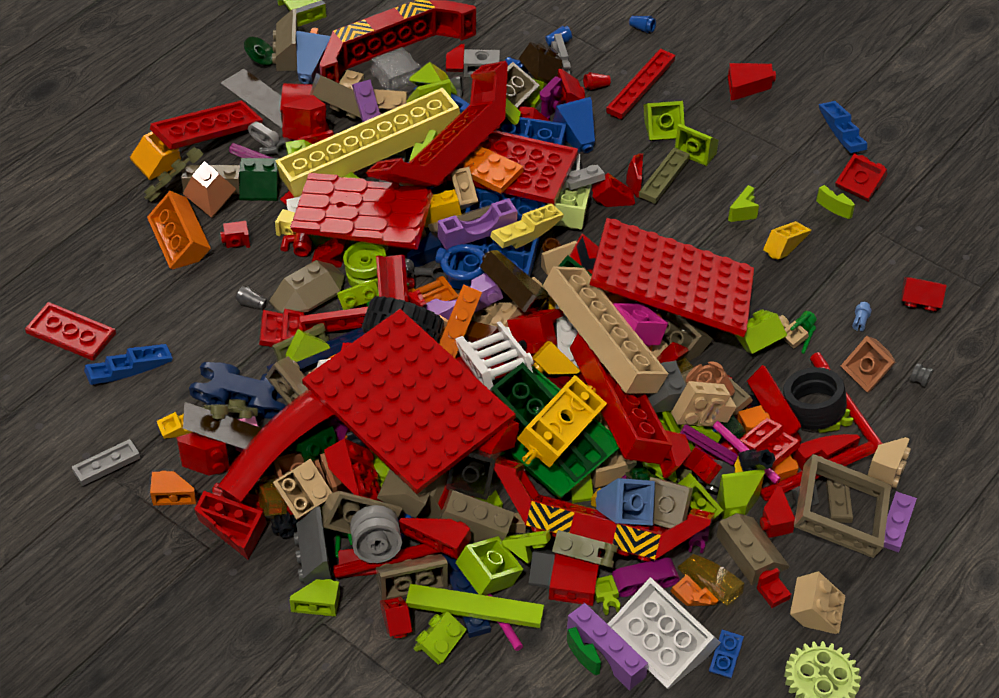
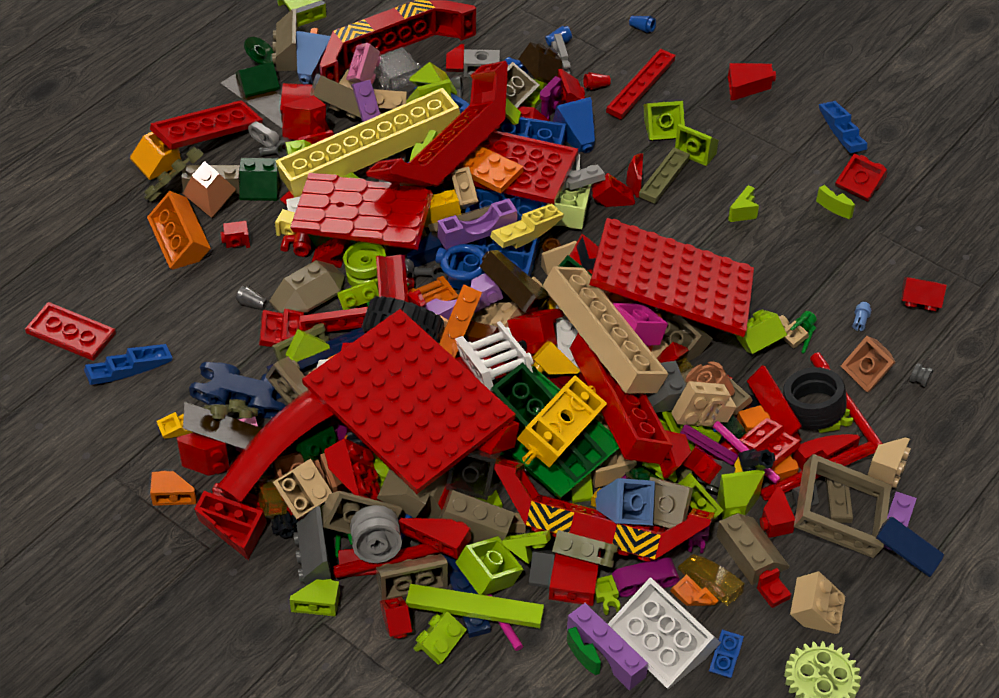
light grey plate [72,439,140,486] -> none
magenta axle [229,143,272,158] -> none
yellow slope [763,221,811,259] -> none
none -> dark green slope [235,62,280,97]
none -> bright pink slope [346,43,381,84]
none -> dark blue slope [876,516,944,577]

